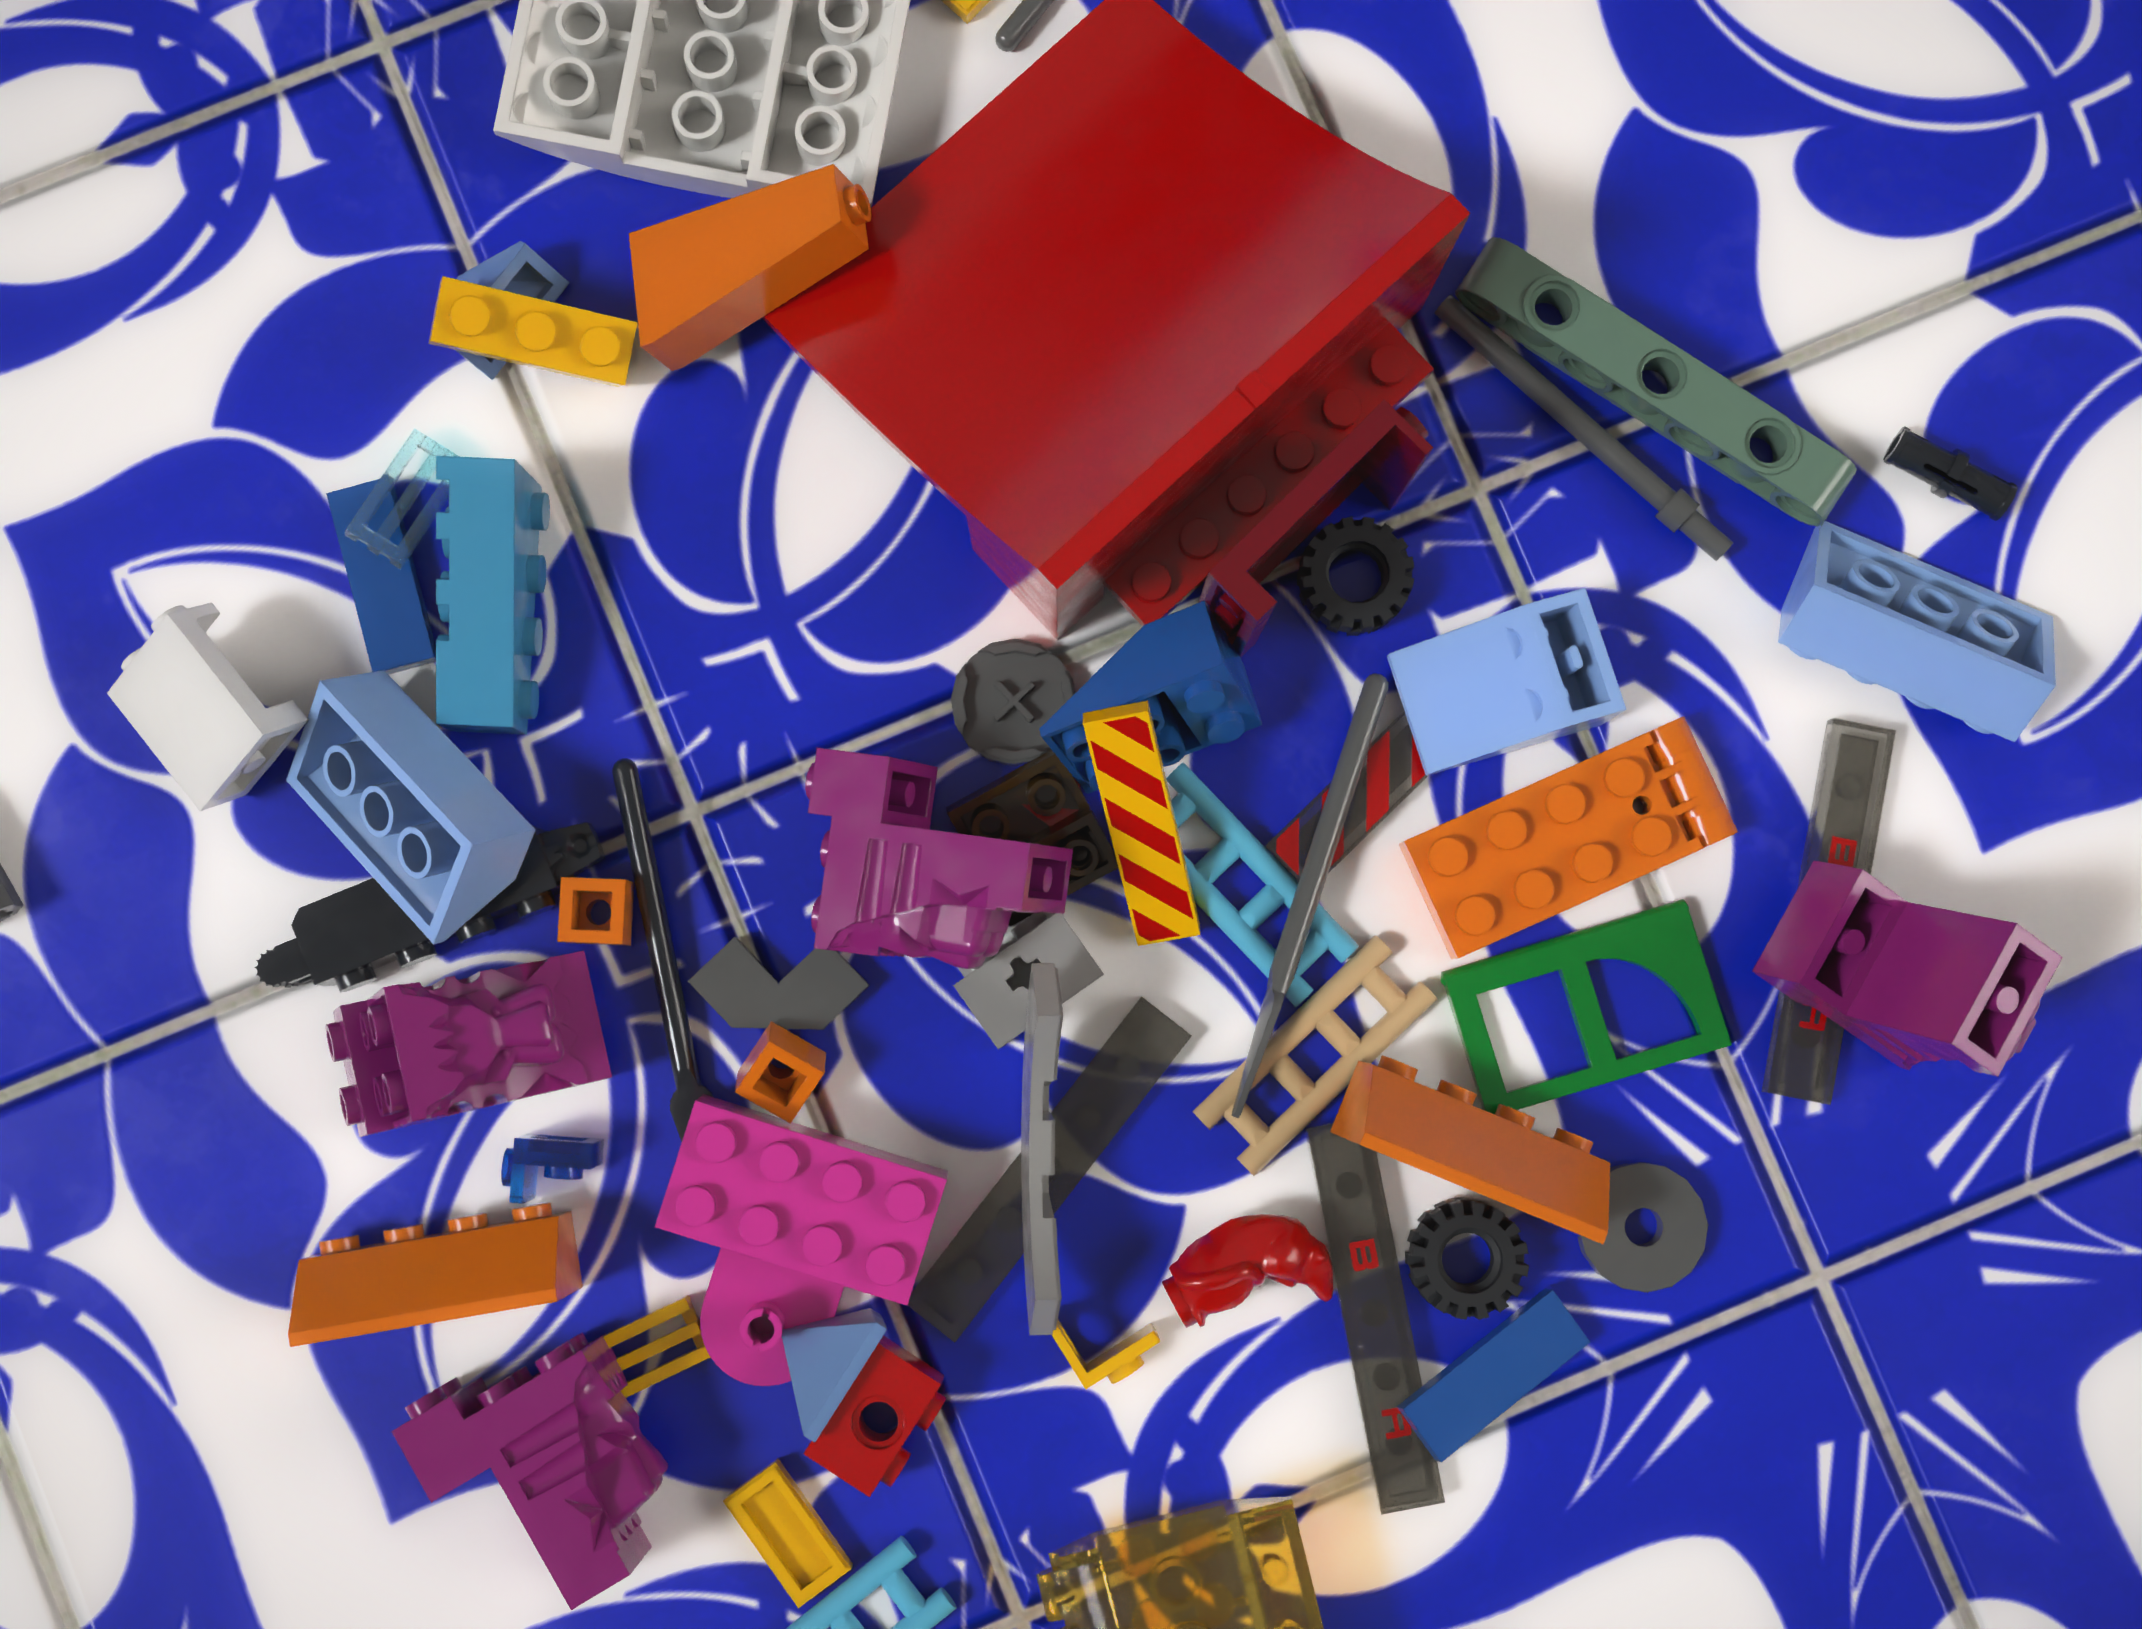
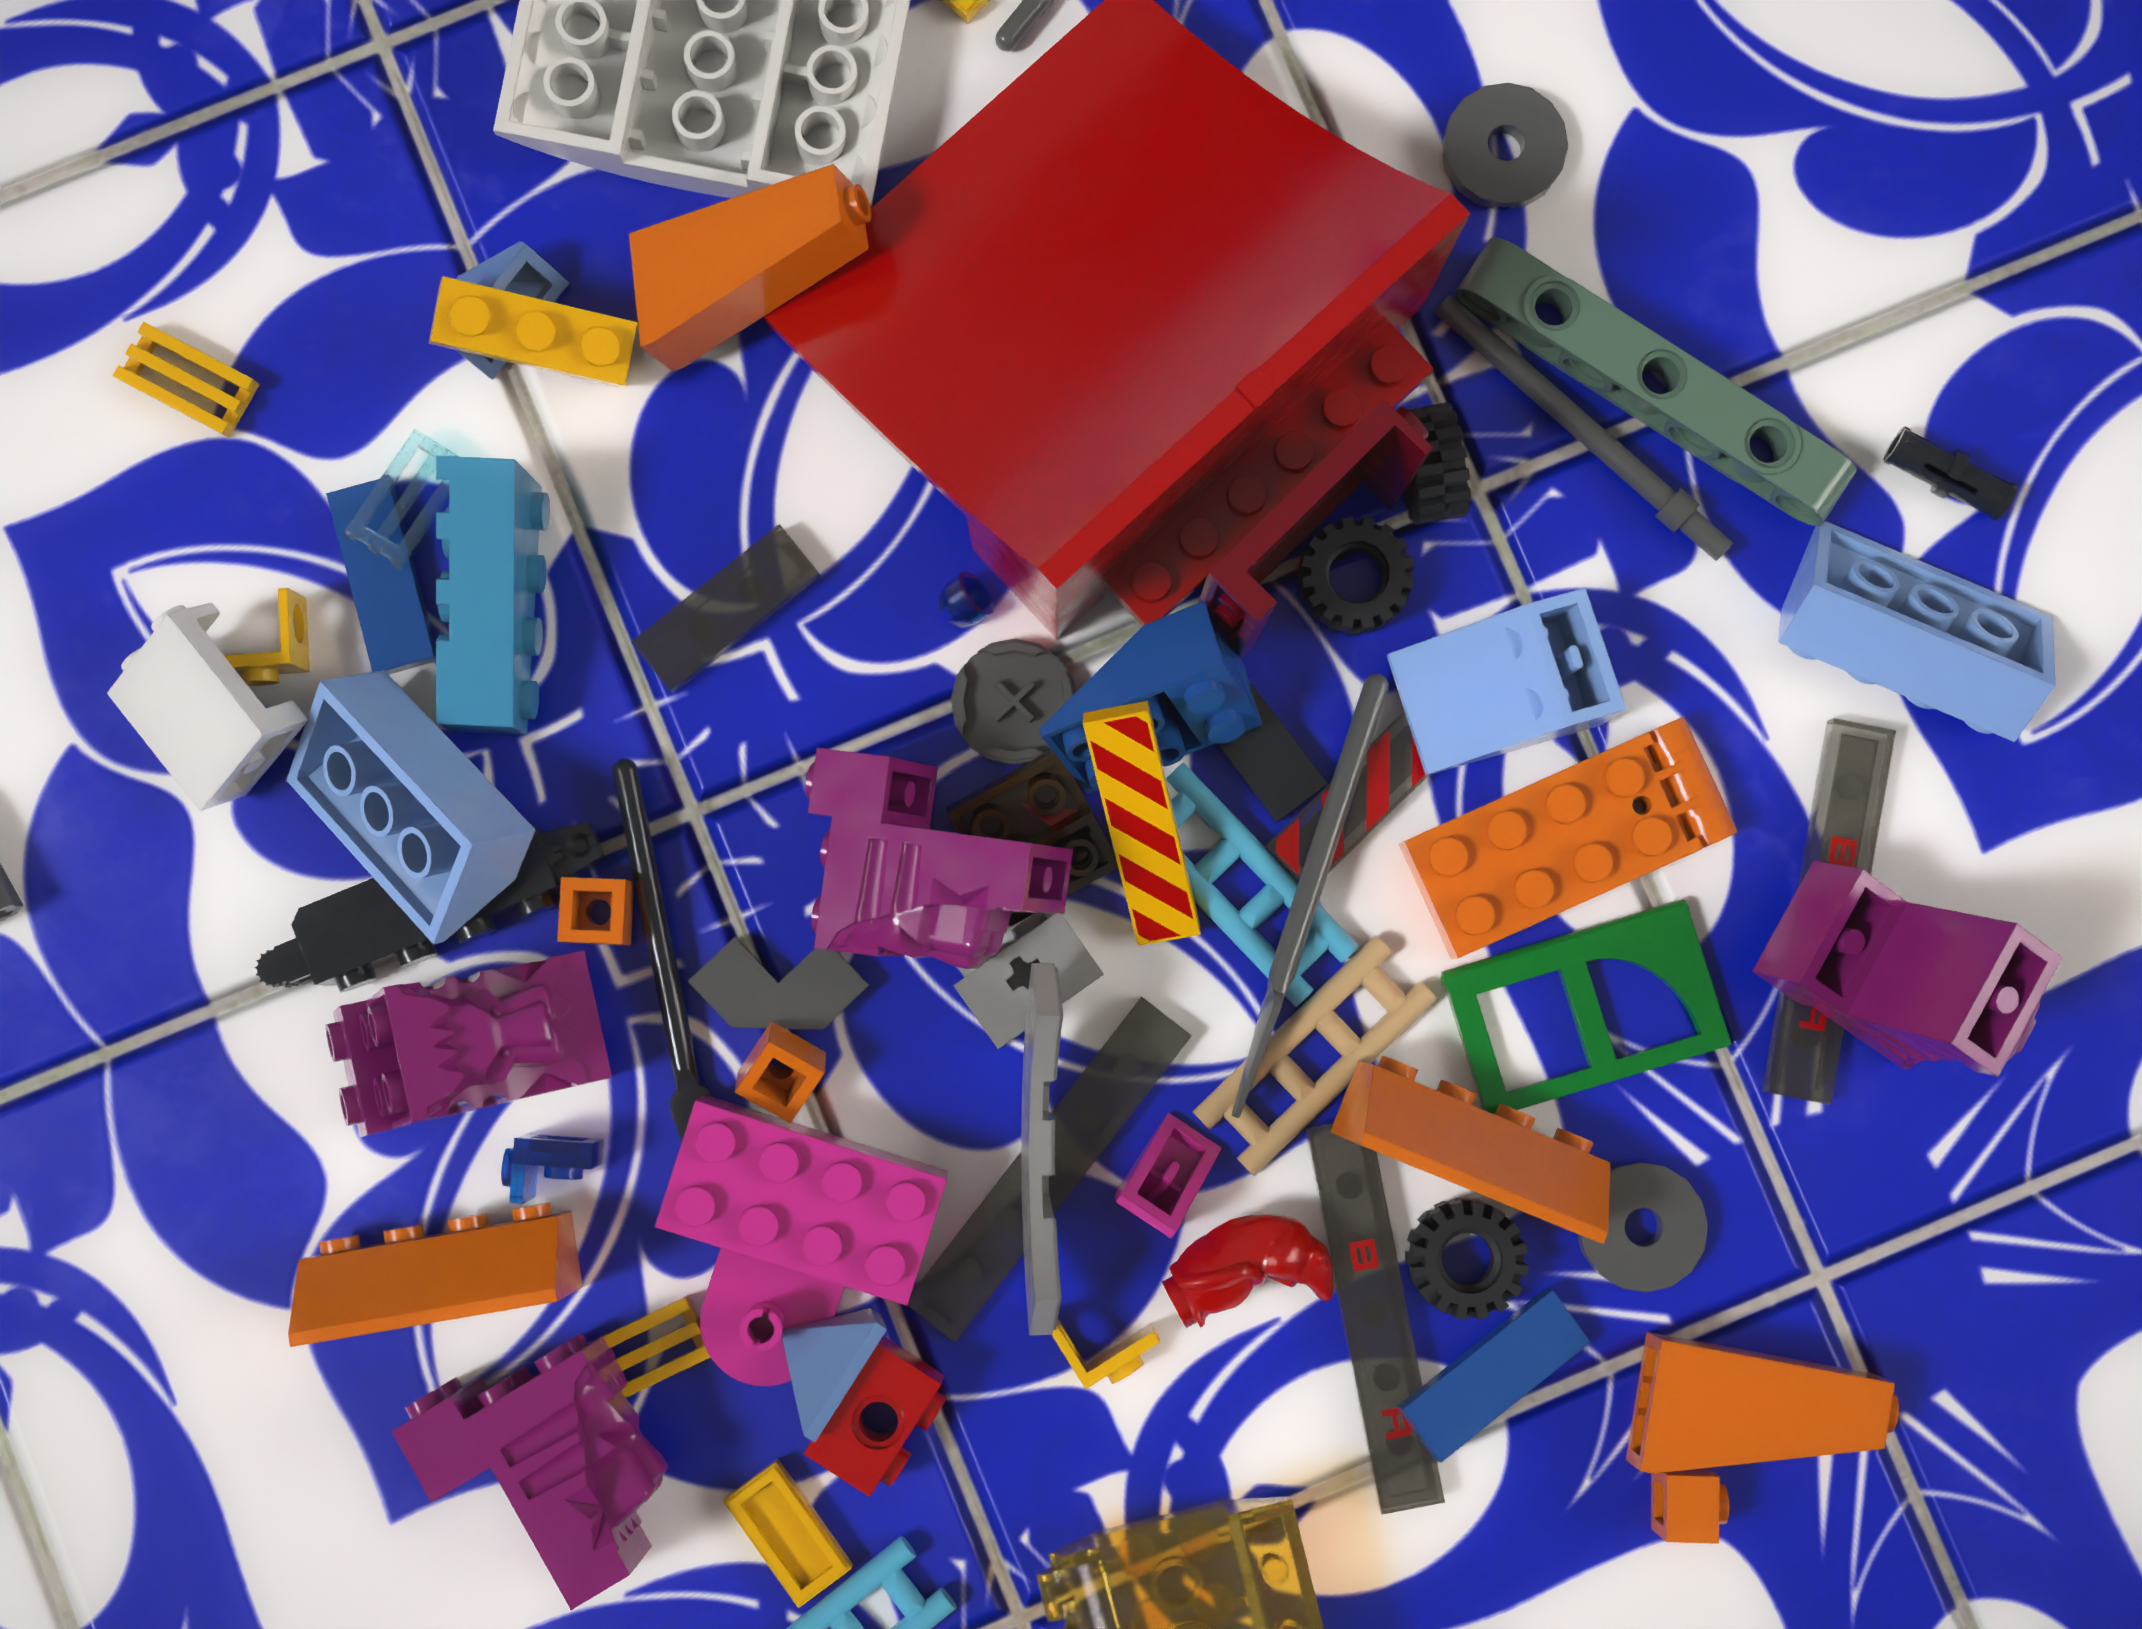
none -> yellow tile [112,321,260,438]
none -> yellow bracket [224,588,310,686]
none -> clear smoke tile [631,524,821,694]
none -> clear blue hinge [938,571,994,628]
none -> dark pink slope [1114,1112,1222,1238]
none -> black tile [1215,683,1327,823]
none -> black tyre [1403,402,1471,525]
none -> dark grey tile [1442,82,1568,209]
none -> orange slope [1626,1332,1899,1474]
none -> orange plate [1651,1468,1729,1544]

